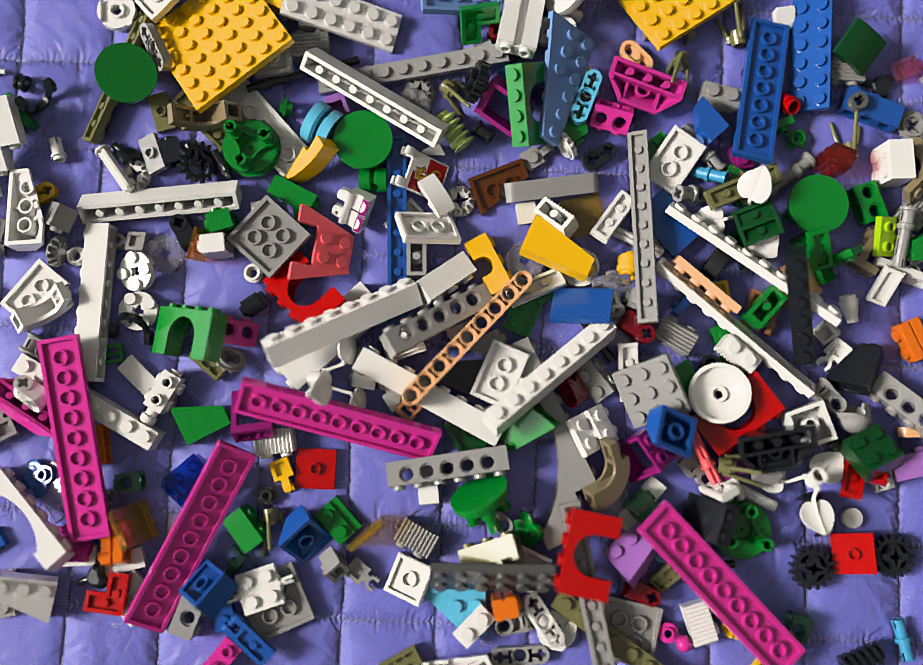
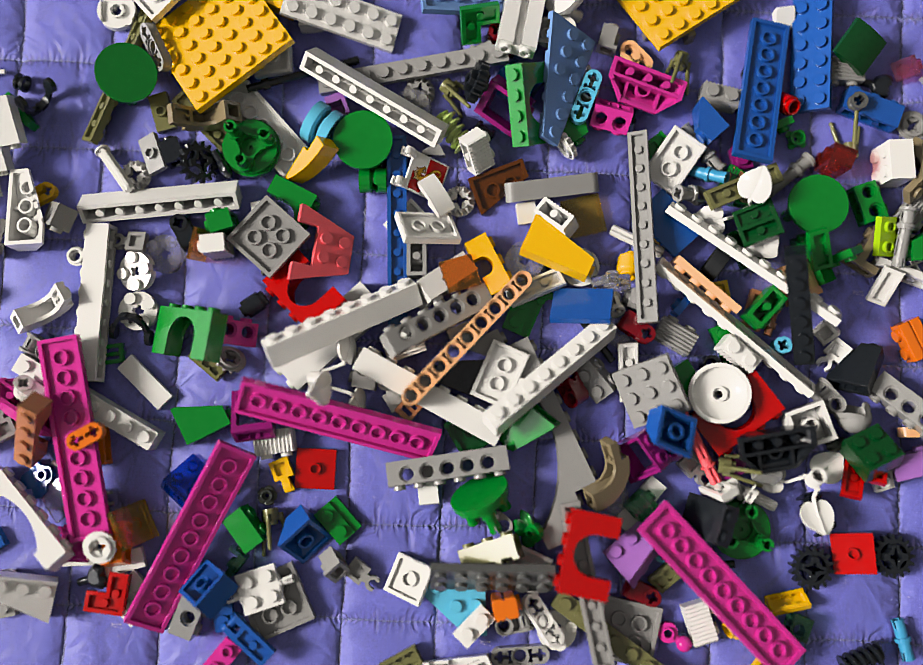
white wing [0,259,71,314] -> none
light grey gear [46,235,69,267] -> none
white pin [48,137,67,163] -> none
black rock [111,142,142,164] -> none
brick [113,470,147,495] -> none
white brick [139,368,186,427] -> none
white plate [244,263,263,283] -> none
green plate [279,97,293,119] -> none
light grey brick [289,29,331,63] -> none
white hips [331,187,377,234] -> none
clear yellow tile [346,515,386,552] -> none
light grey brick [394,516,441,560] -> none
light grey plate [519,144,554,173] -> none
white plate [565,403,619,458] -> none
black beam [582,142,616,172] -> none
white tile [589,190,631,245] -> none
olive plant [715,2,747,48] -> none
white cone [838,293,859,323] -> none
white tile [840,507,863,528] -> none
none -> nougat arch [13,391,52,469]
none -> orange beam [66,422,107,451]
none -> white gear [83,530,117,564]
none -> clear orange piece [438,254,482,294]
none -> white brick [458,127,495,176]
none -> light grey brick [595,23,620,57]
none -> white plate [742,484,760,505]
none -> yellow plate [764,588,812,616]
none -> medium azure bush [770,336,793,356]

